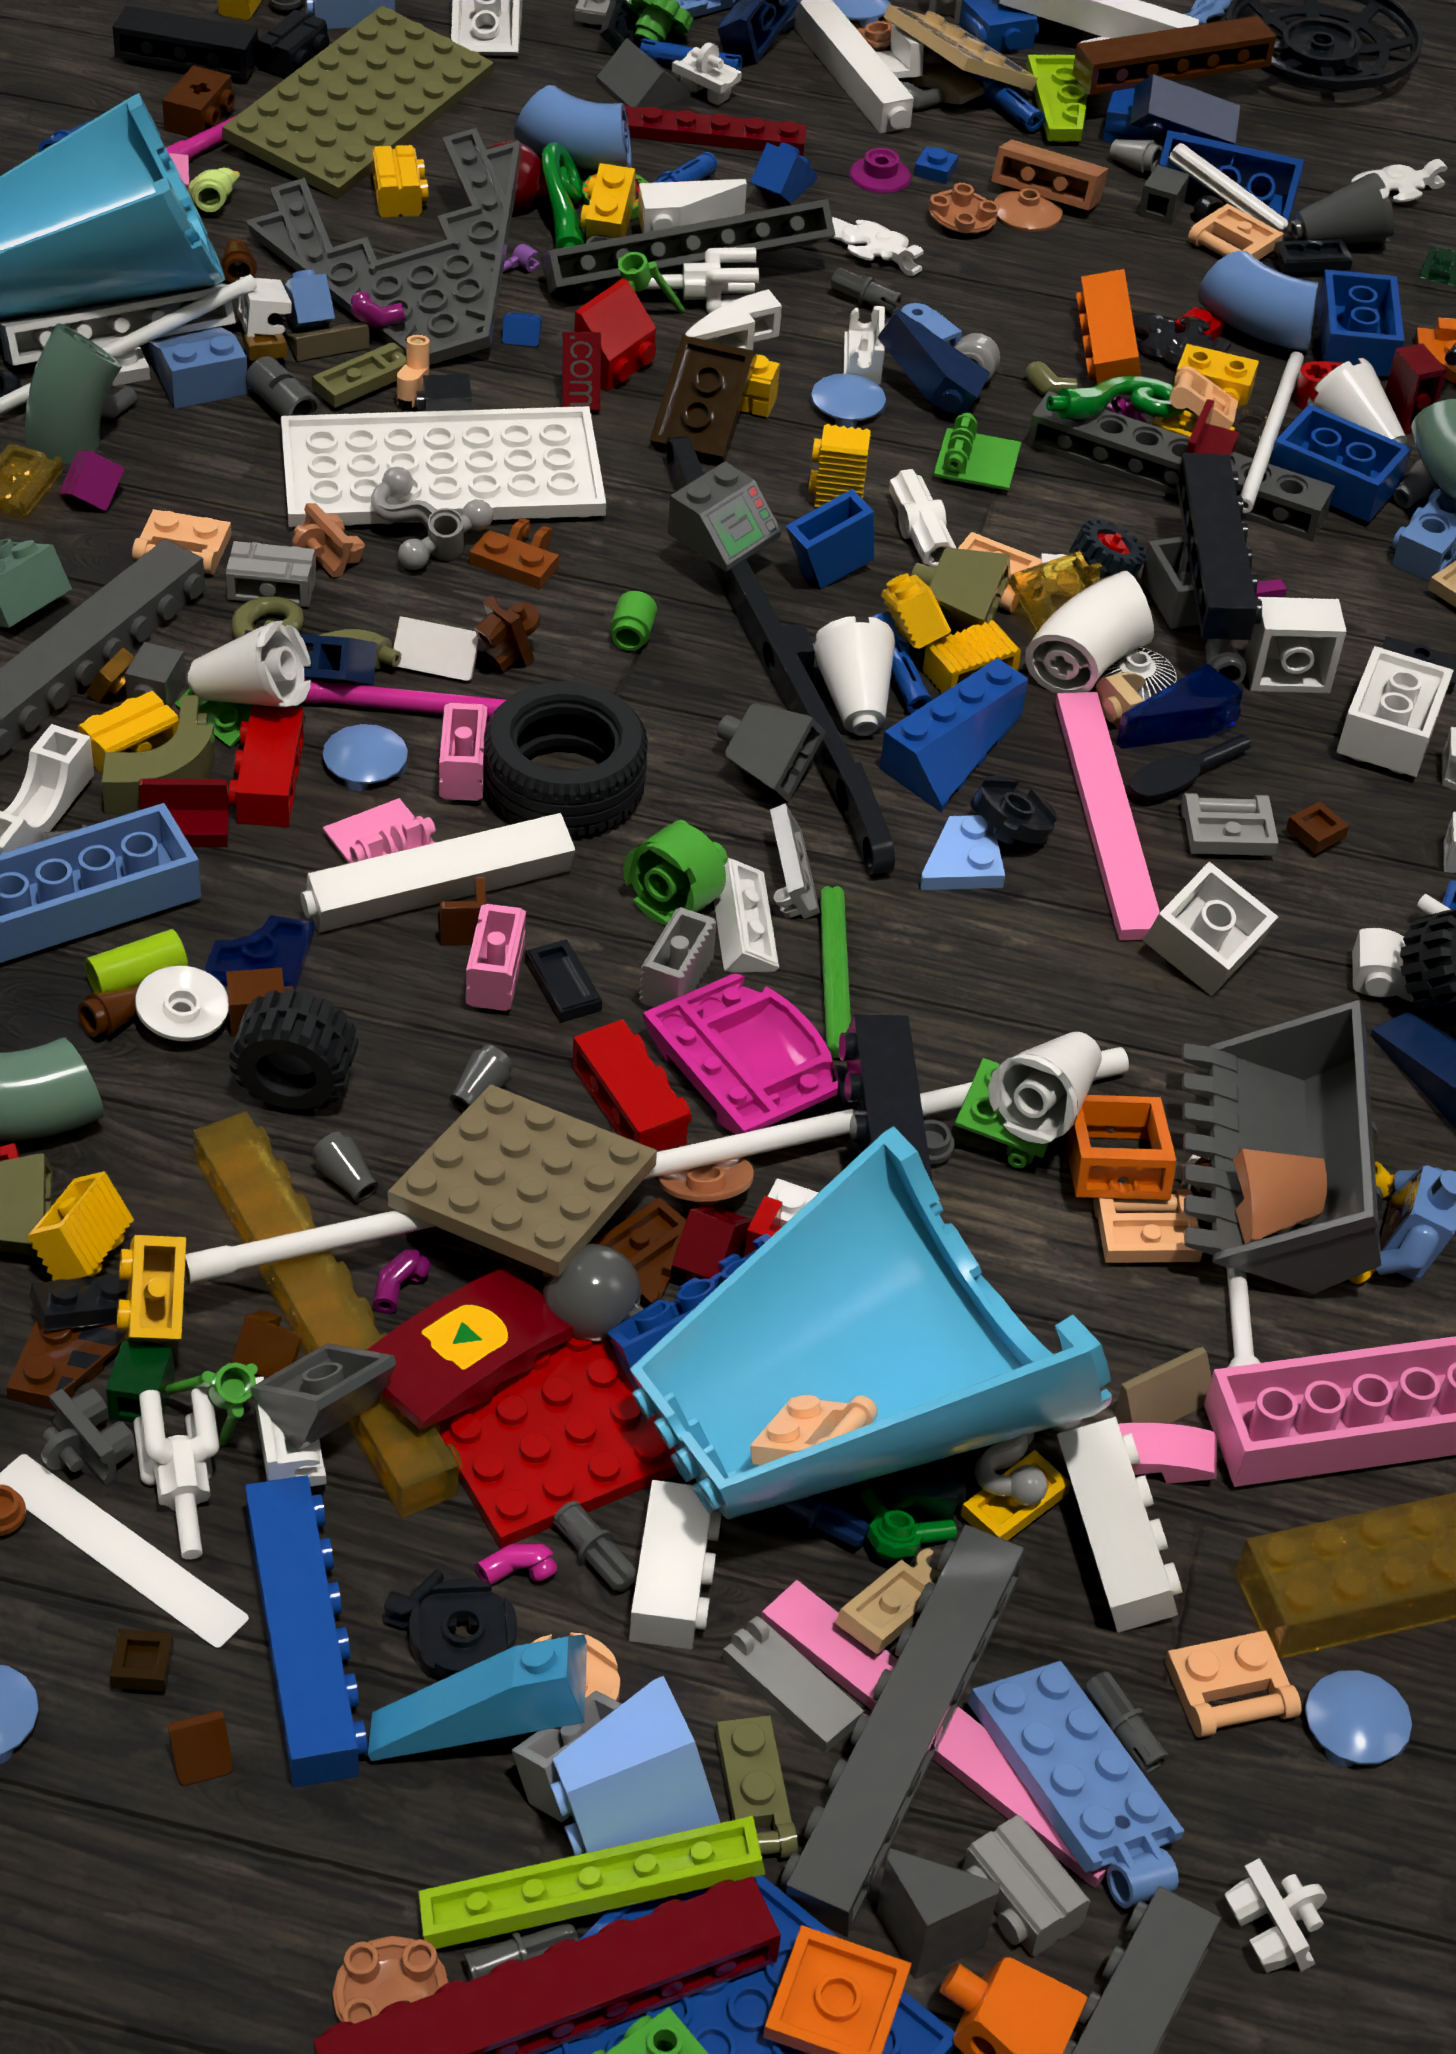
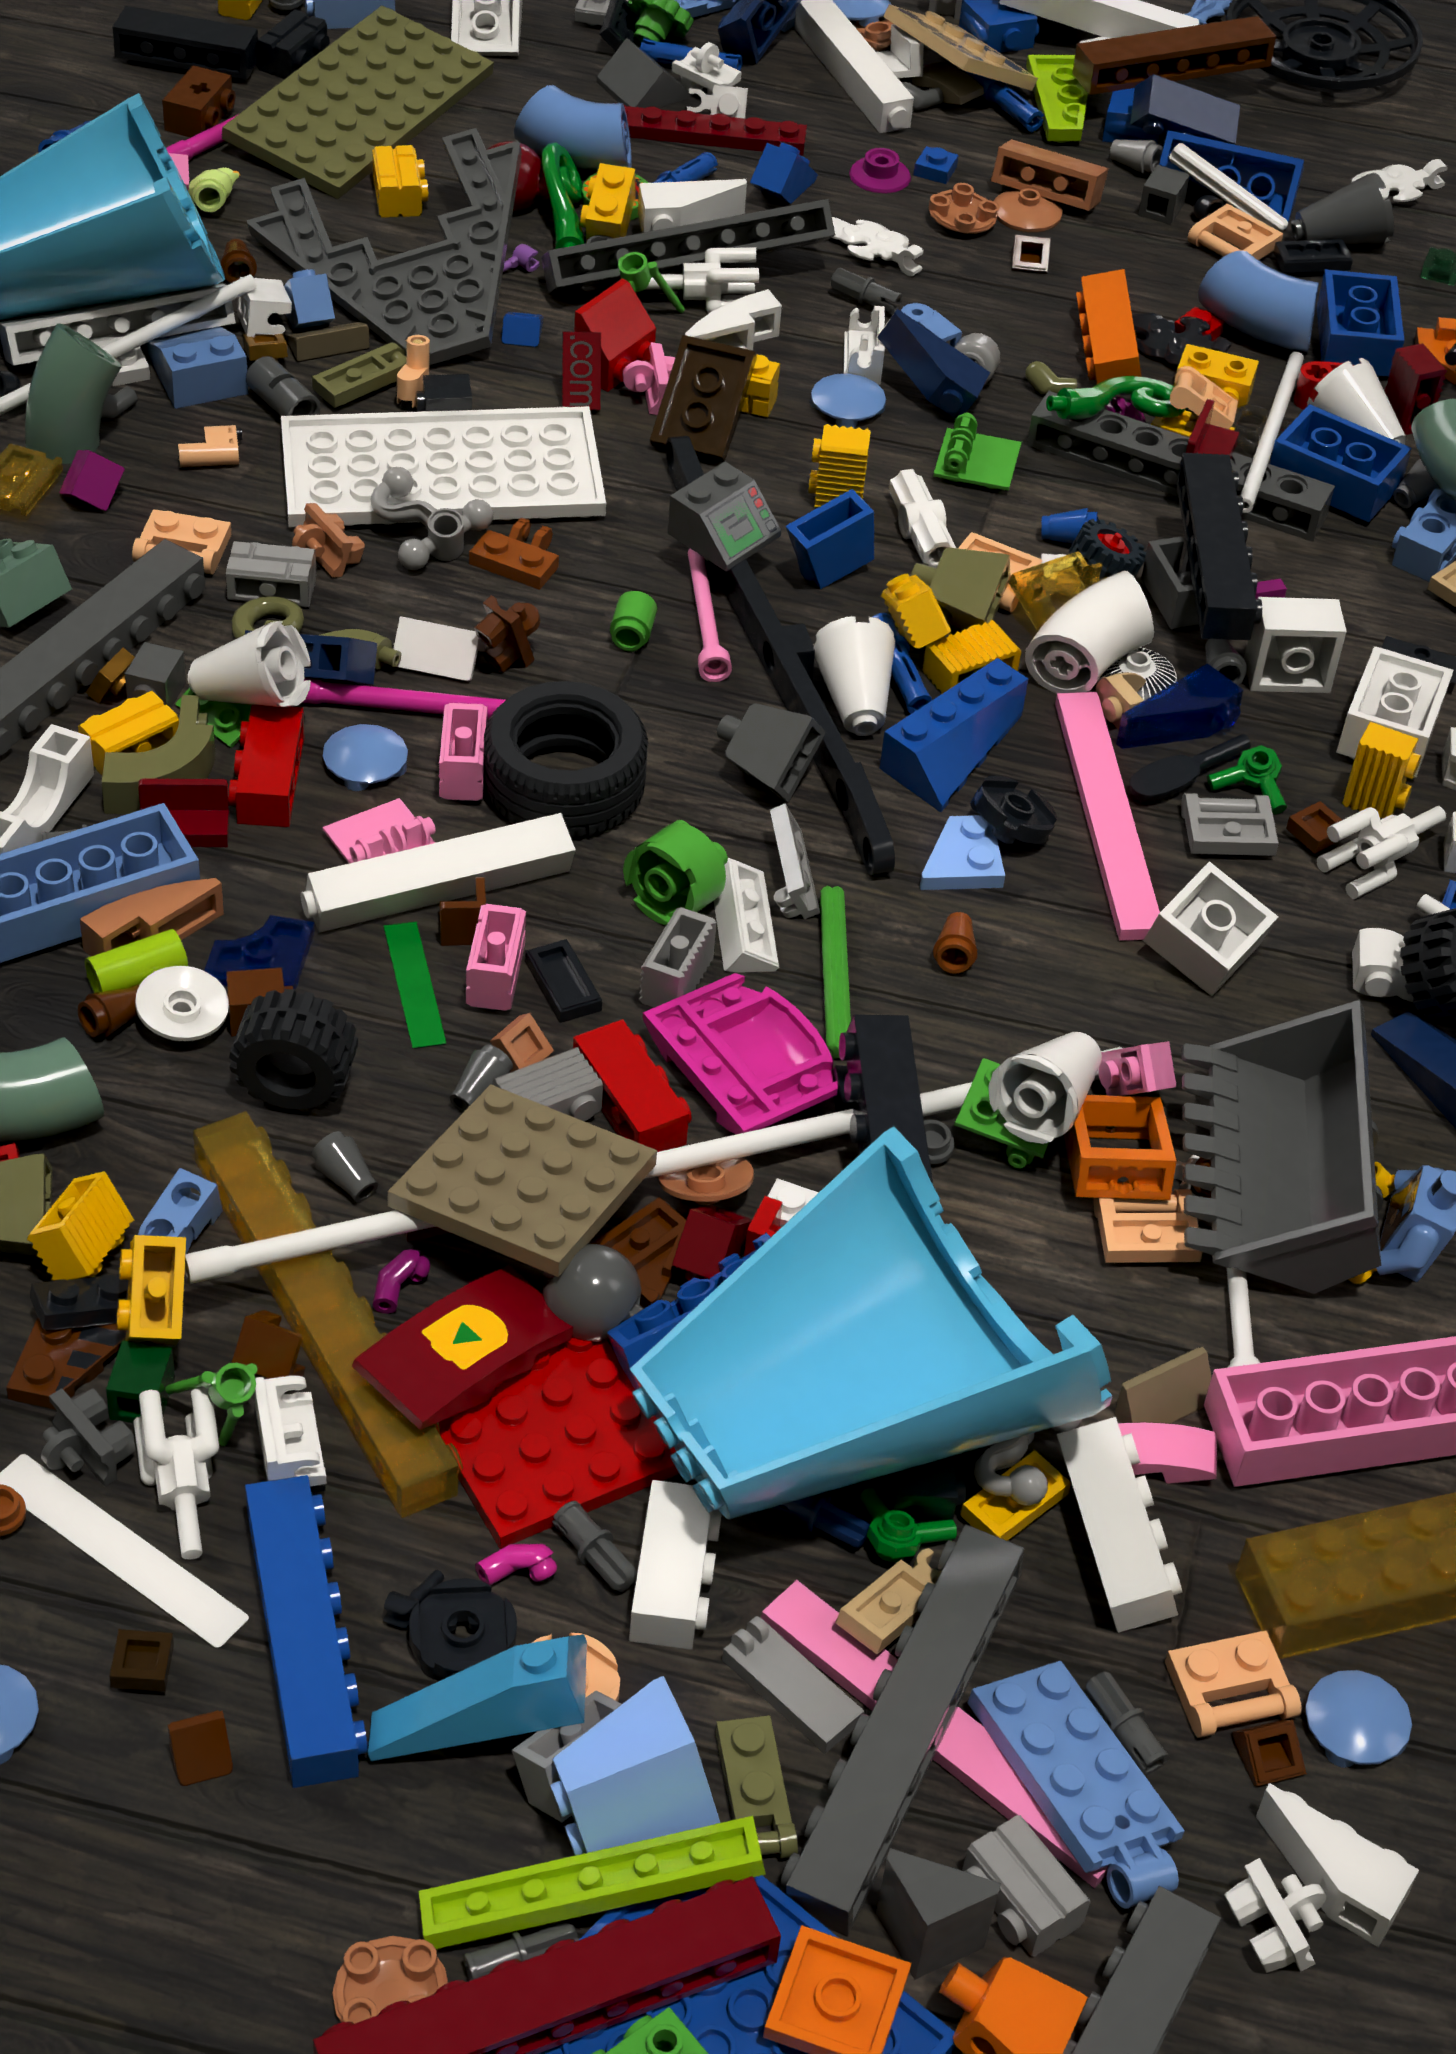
dark grey slope [250,1343,396,1451] -> none
magenta arm [351,291,406,328] -> none
light nougat plate [750,1395,878,1465] -> none
nougat slope [1233,1149,1327,1244] -> none
none -> nougat slope [80,878,224,956]
none -> medium blue leg [138,1168,223,1254]
none -> light nougat piece [178,425,242,467]
none -> green sticker [384,921,447,1048]
none -> nougat plate [490,1013,554,1072]
none -> light grey brick [493,1047,603,1121]
none -> bright pink hips [622,342,675,415]
none -> white plate [687,85,748,118]
none -> bright pink piece [688,548,732,682]
none -> dark orange cone [933,912,978,973]
none -> slope [1011,235,1051,274]
none -> blue cone [1041,508,1098,544]
none -> bright pink slope [1099,1041,1177,1096]
none -> green piece [1207,745,1287,815]
none -> reddish brown slope [1232,1720,1307,1786]
none -> white slope [1256,1783,1419,1947]
none -> white plant [1317,806,1446,899]
none -> yellow brick [1342,722,1421,819]

